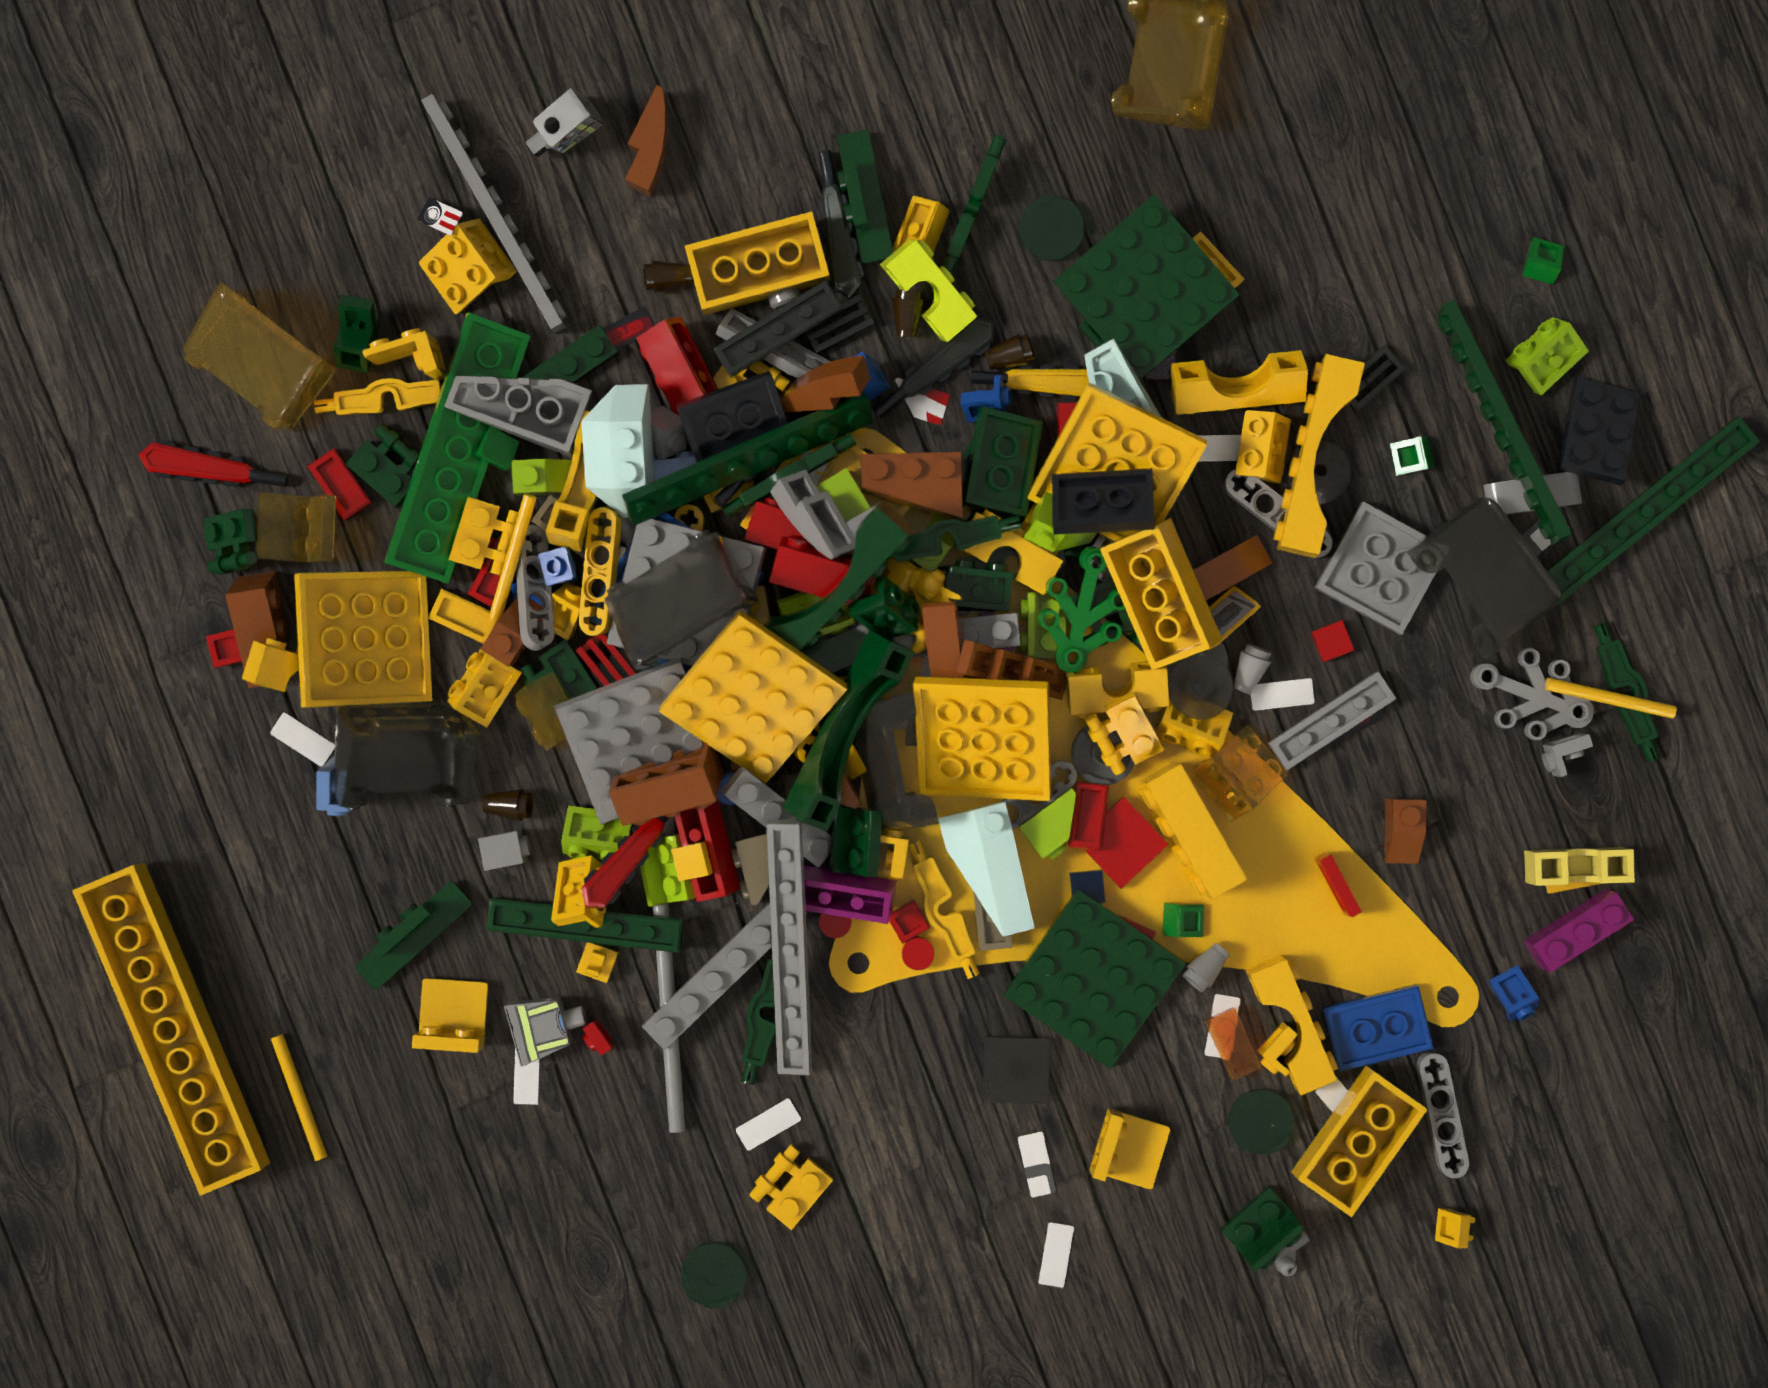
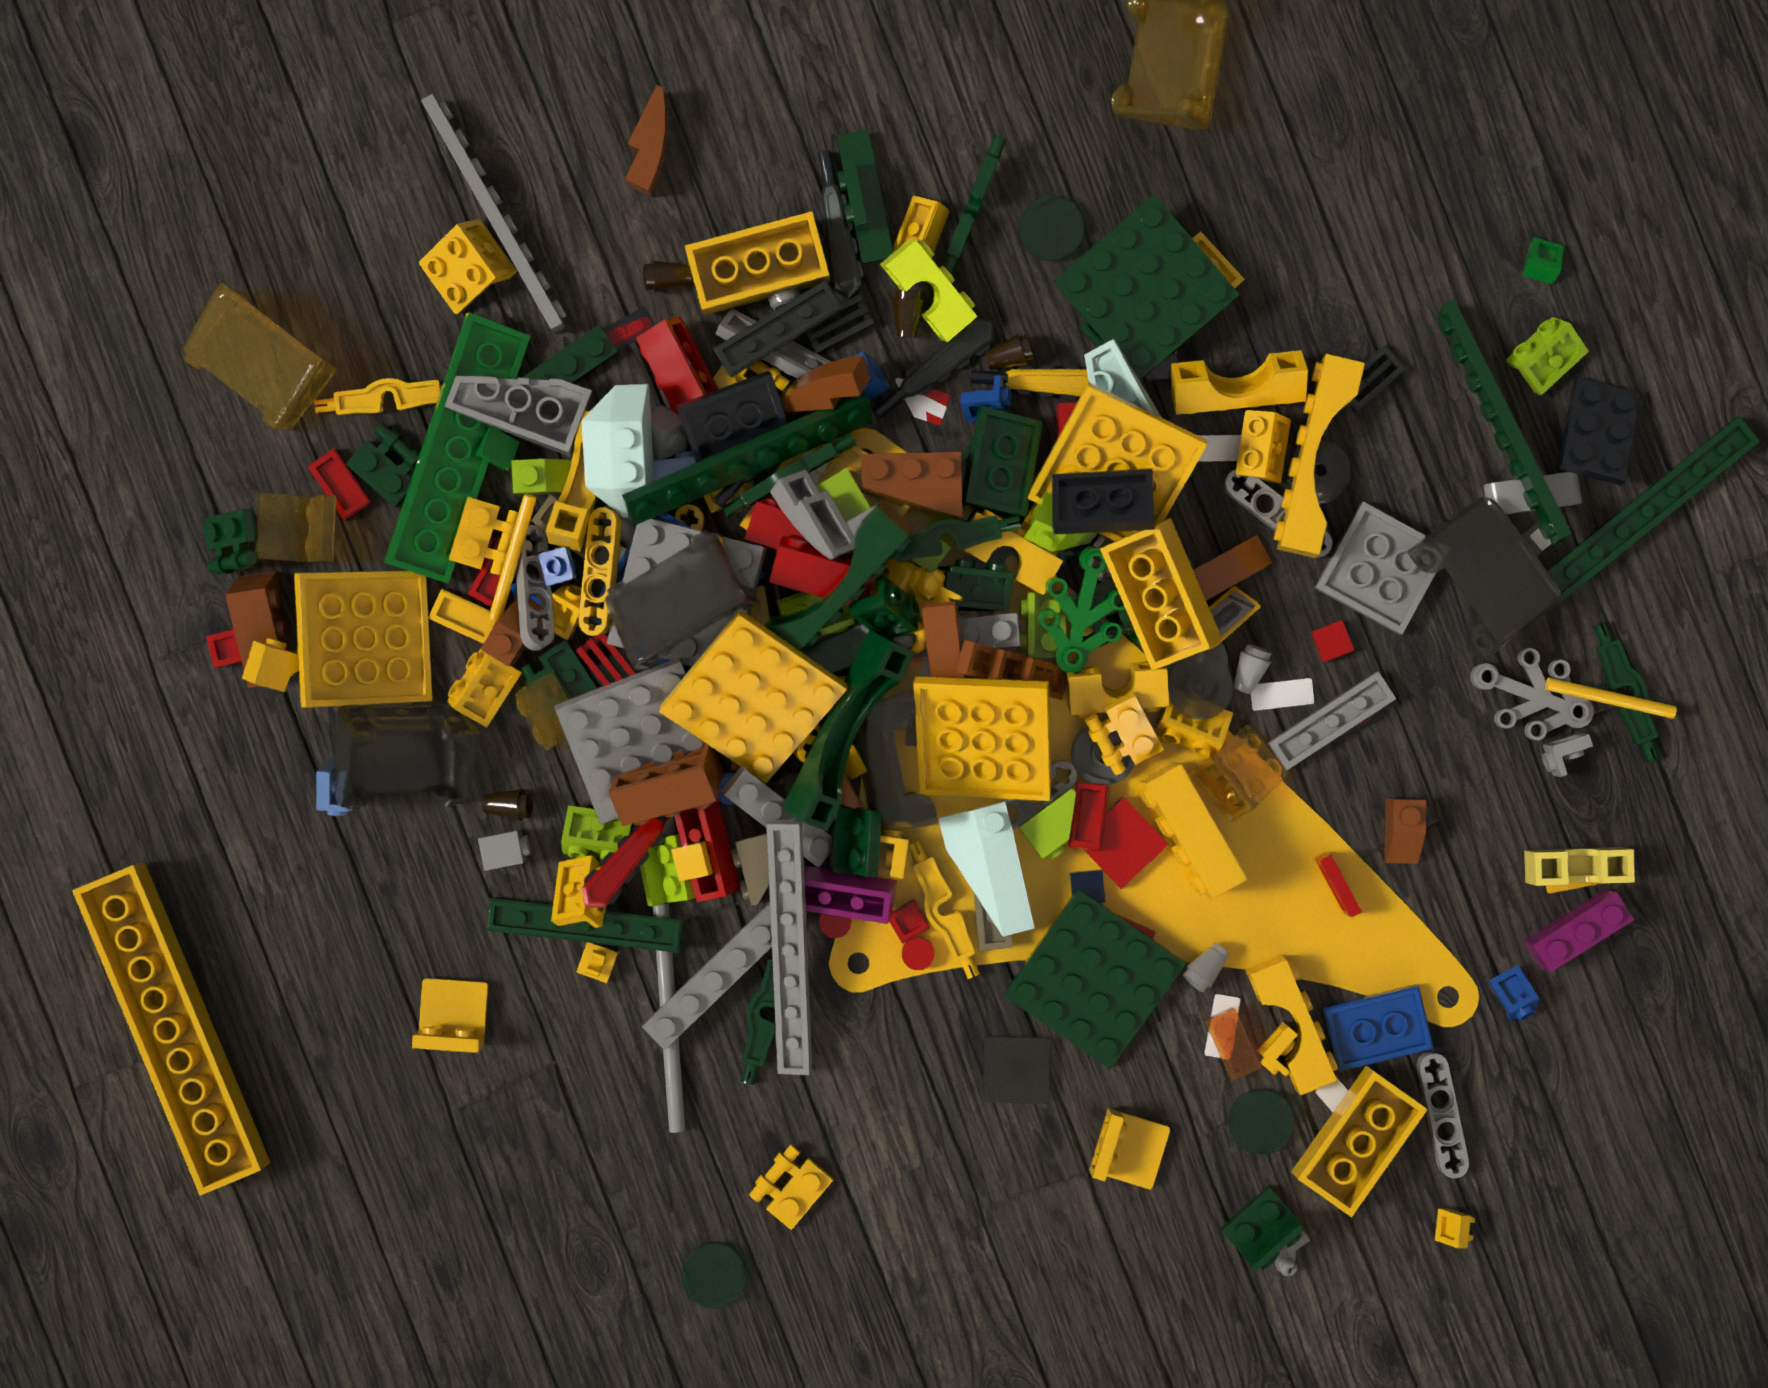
red sword [138,440,289,488] -> none
white sticker [270,713,335,767] -> none
yellow bar [271,1034,328,1161] -> none
dark green brick [333,294,380,373] -> none
dark green bracket [355,881,473,990] -> none
yellow bracket [362,328,447,381] -> none
sticker [417,198,463,235] -> none
light grey torso [504,997,587,1067] -> none
white sticker [513,1048,539,1105] -> none
light grey torso [526,88,605,157] -> none
red plate [582,1017,615,1056] -> none
white sticker [736,1098,801,1151] -> none
white sticker [1018,1132,1056,1198] -> none
white sticker [1039,1222,1074,1288] -> none
green slope [1162,903,1204,937] -> none
slope [1390,436,1434,476] -> none

